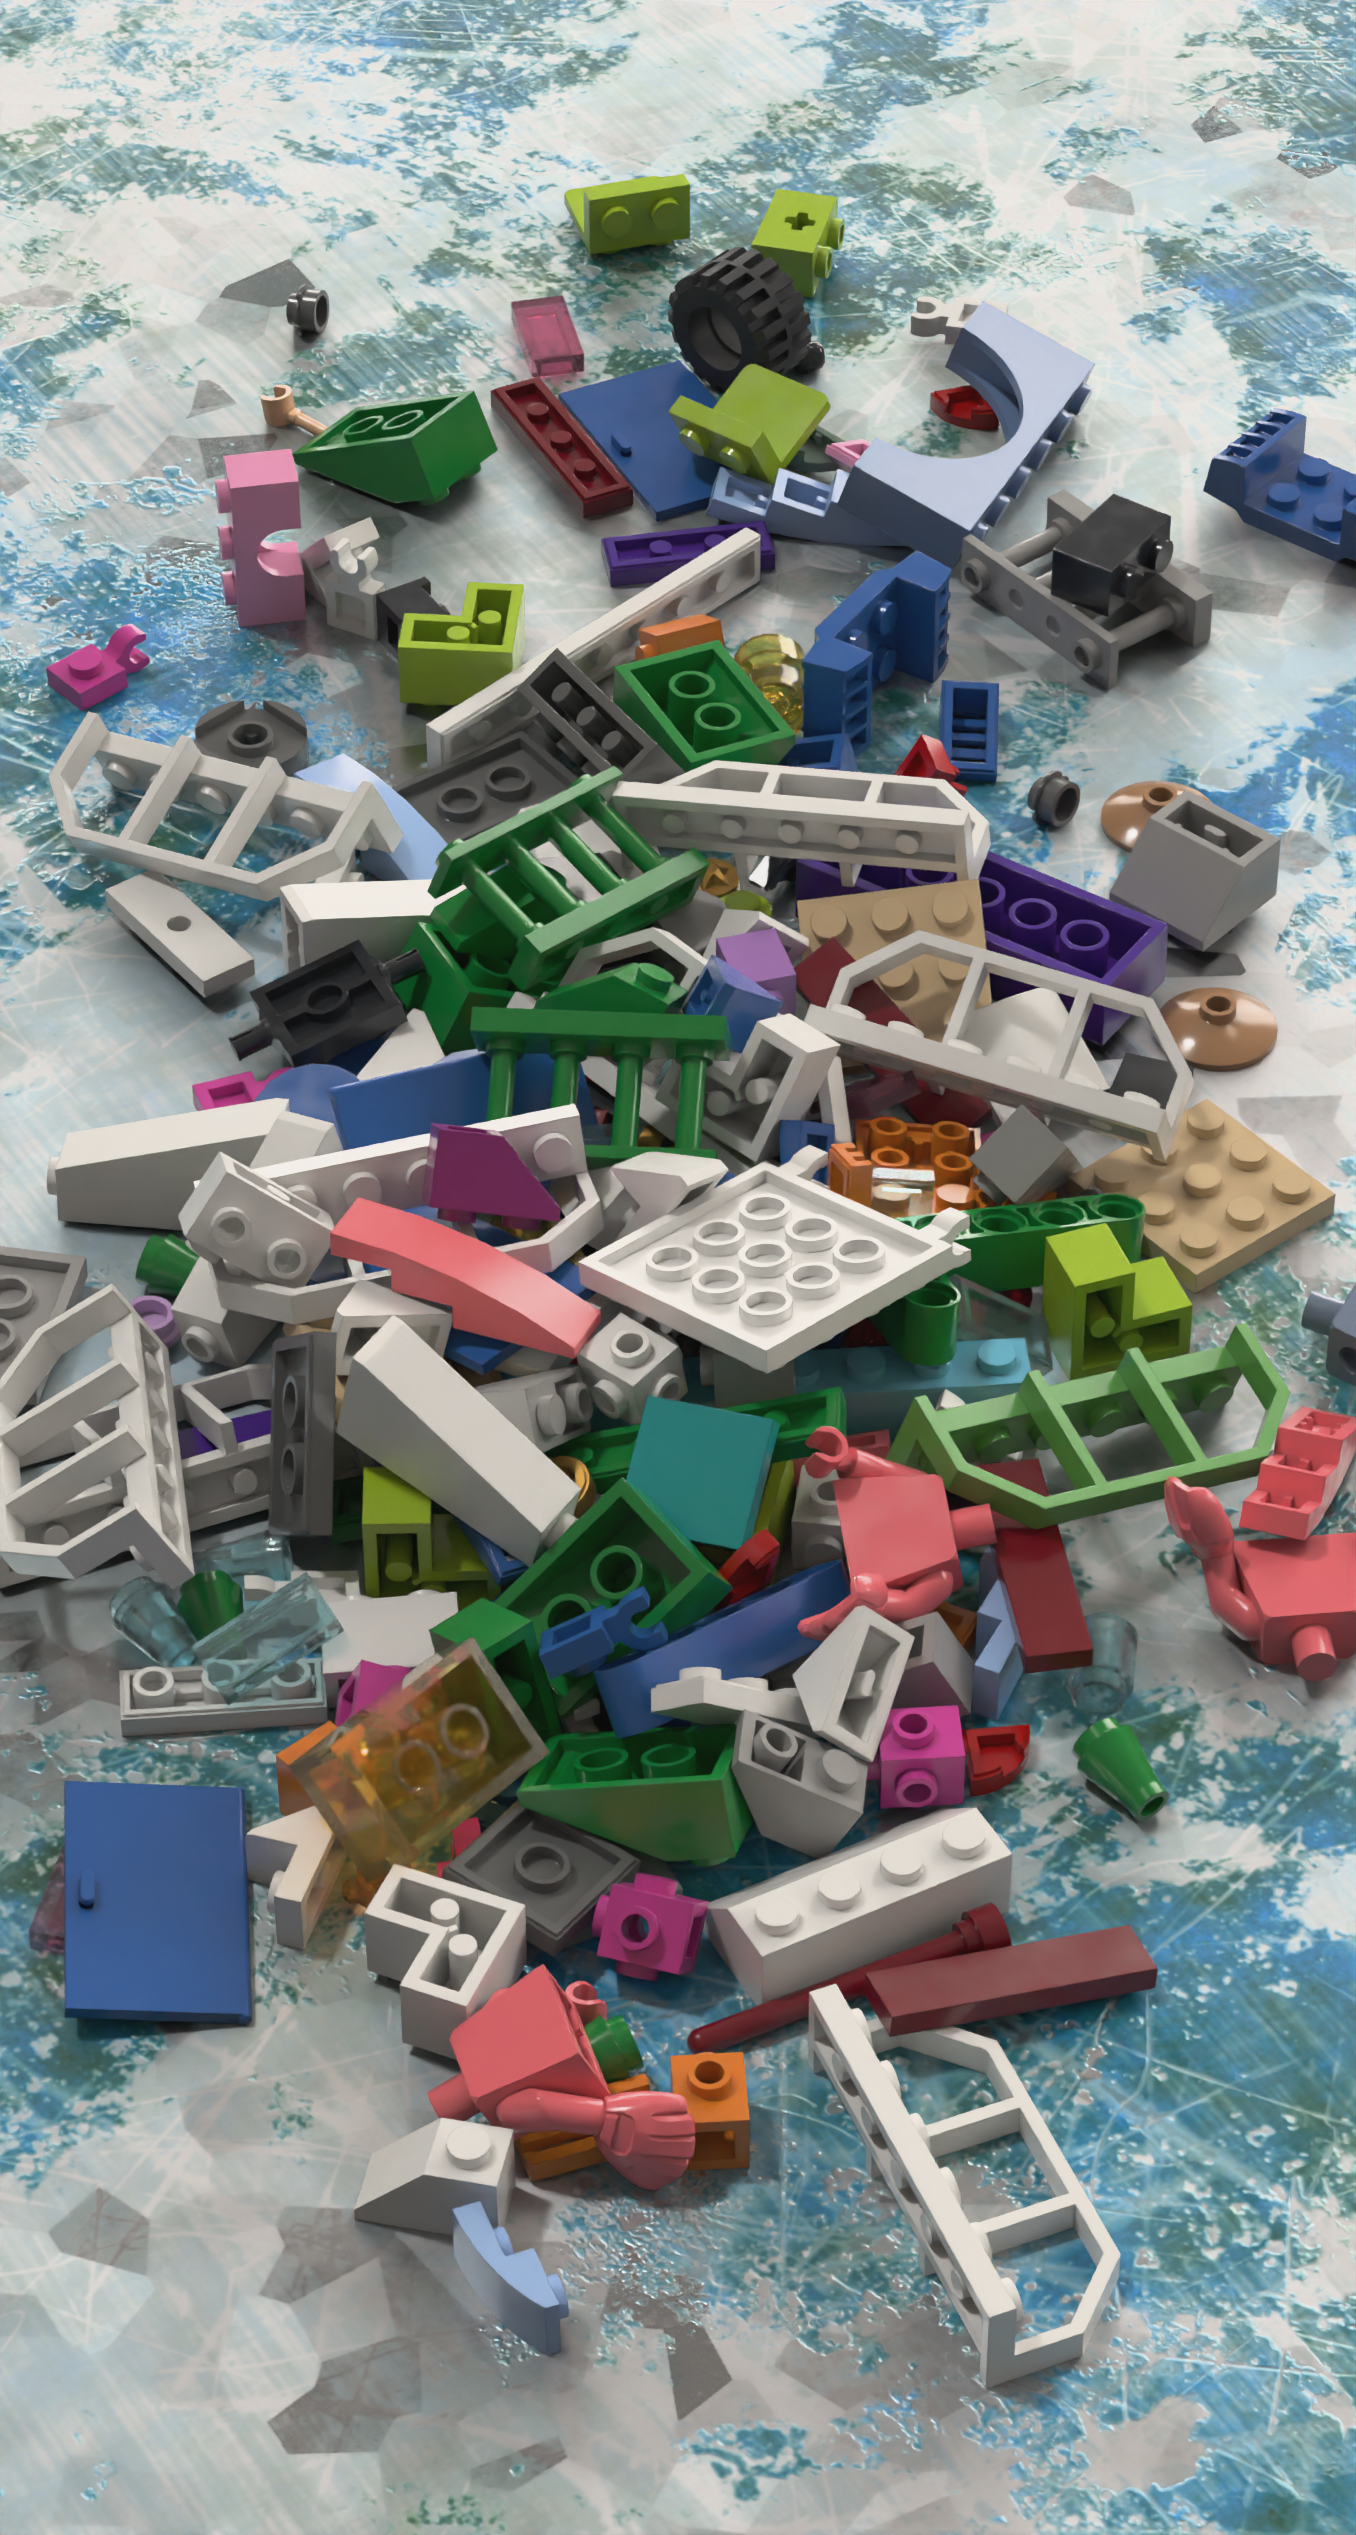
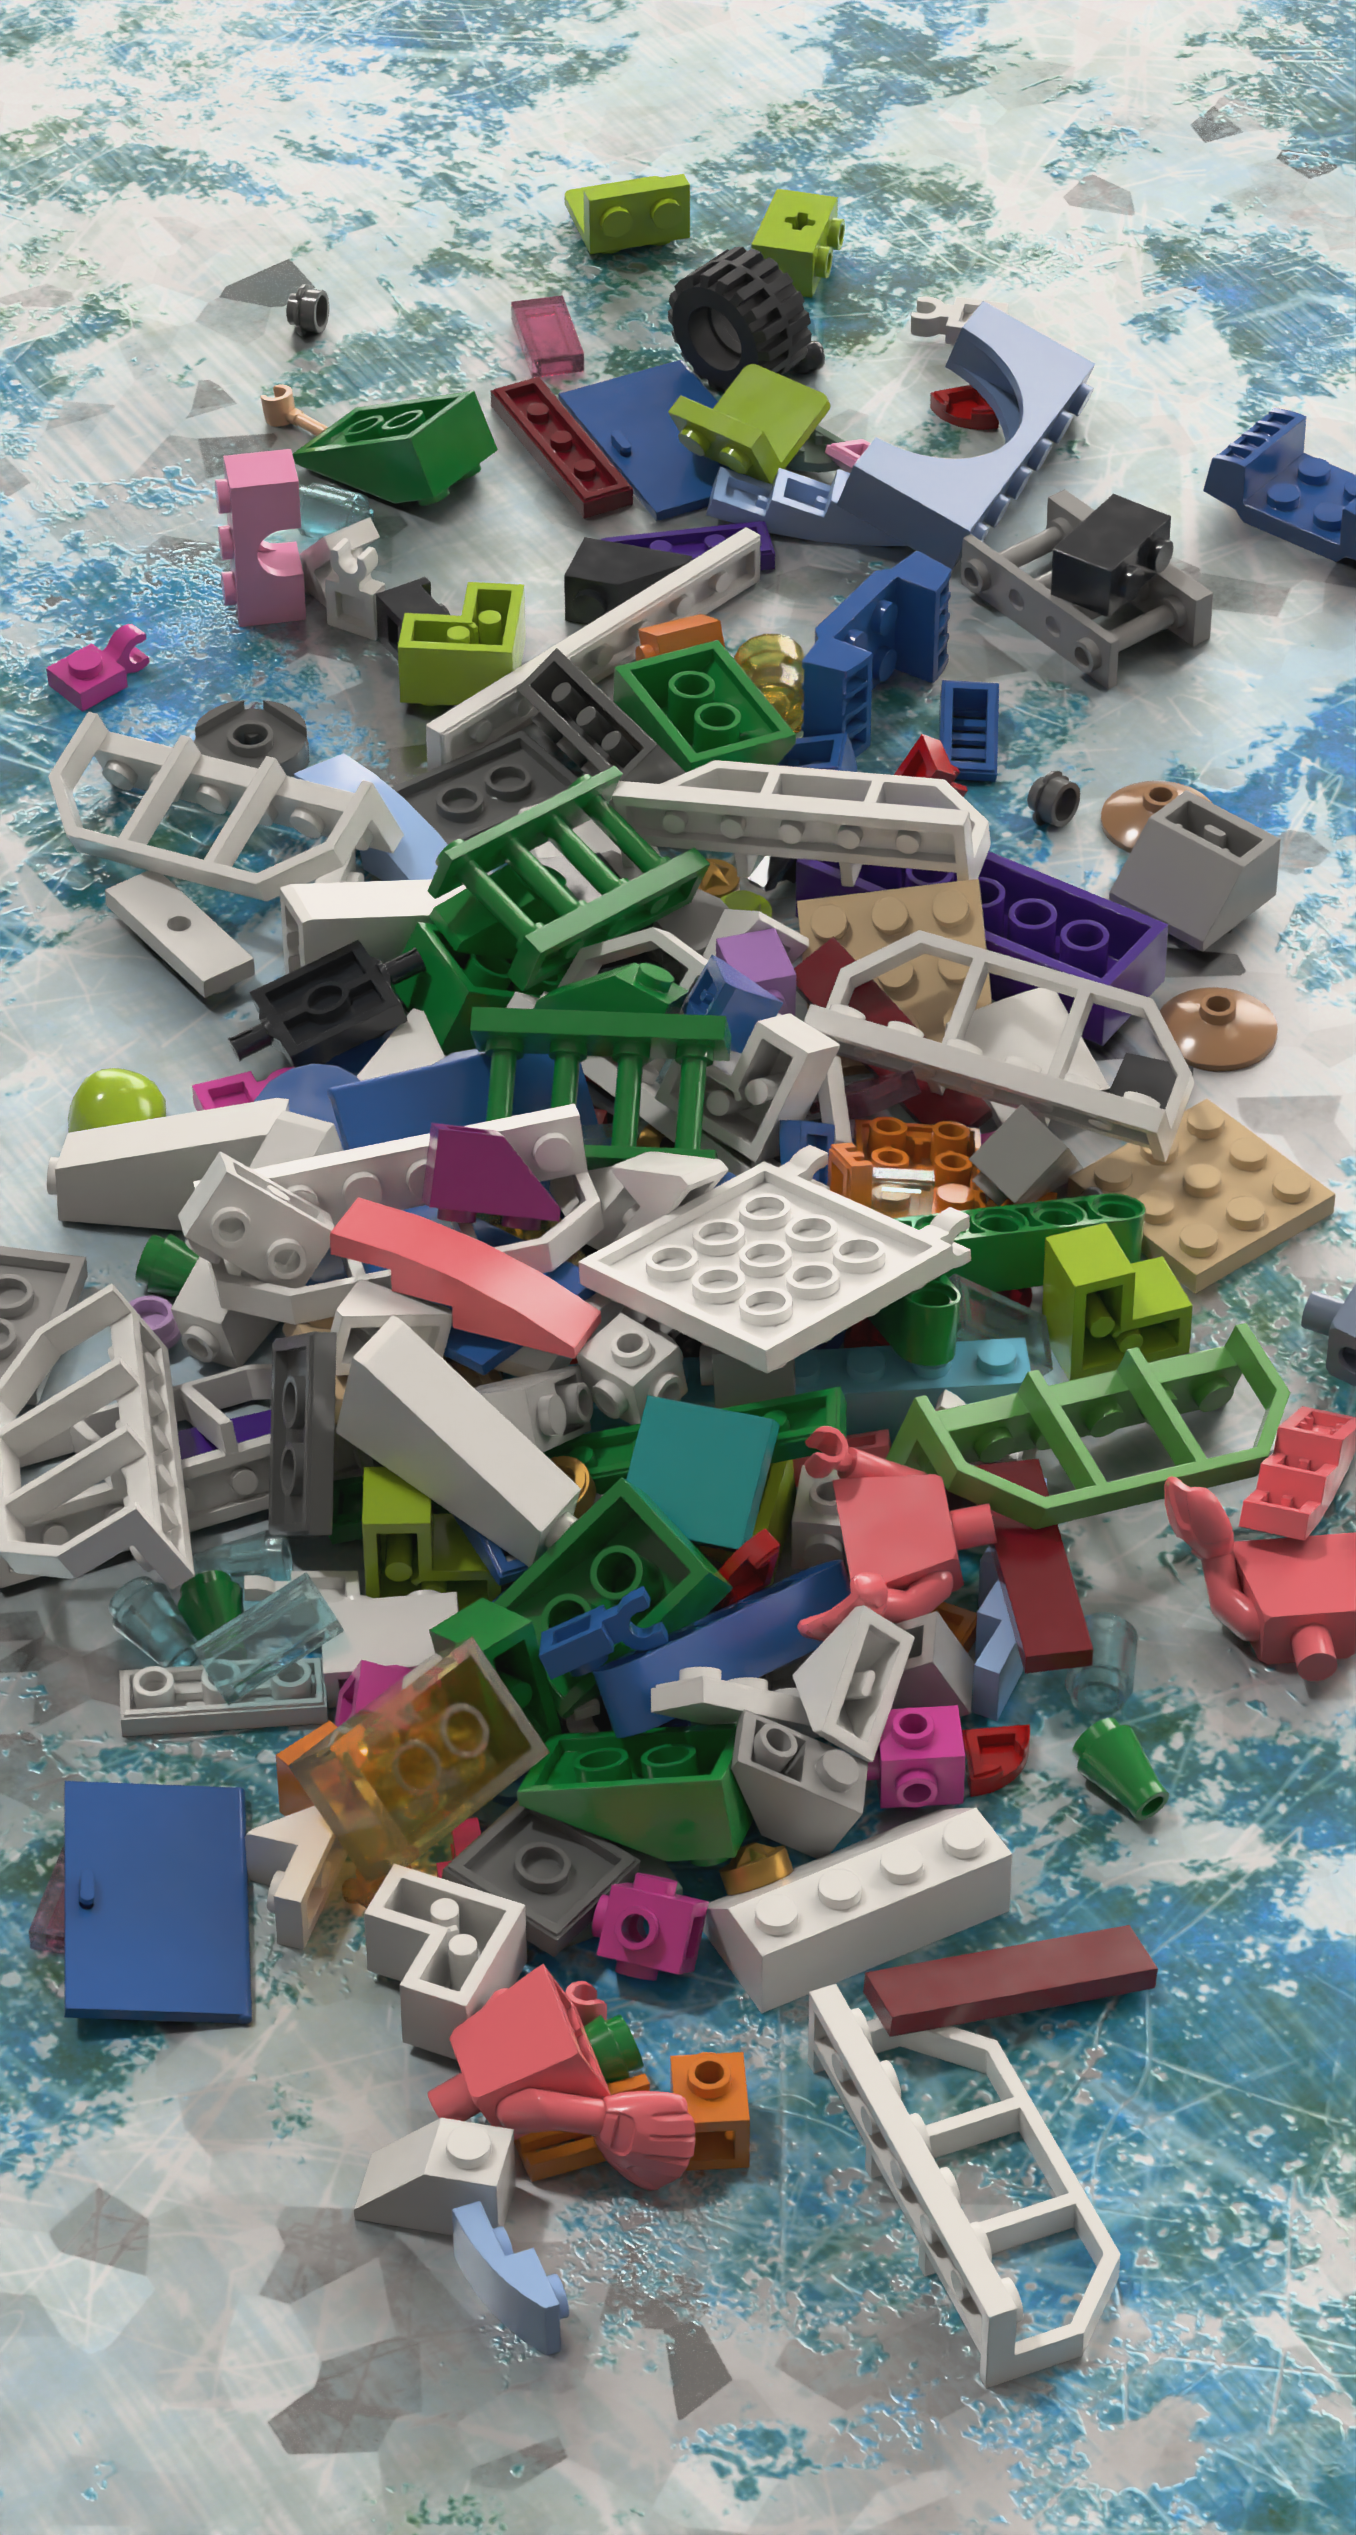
dark red piece [687,1902,1012,2054] -> none
none -> lime hair [68,1068,166,1133]
none -> clear light blue brick [296,482,374,540]
none -> black slope [564,537,692,625]
none -> pearl gold tile [719,1842,794,1895]

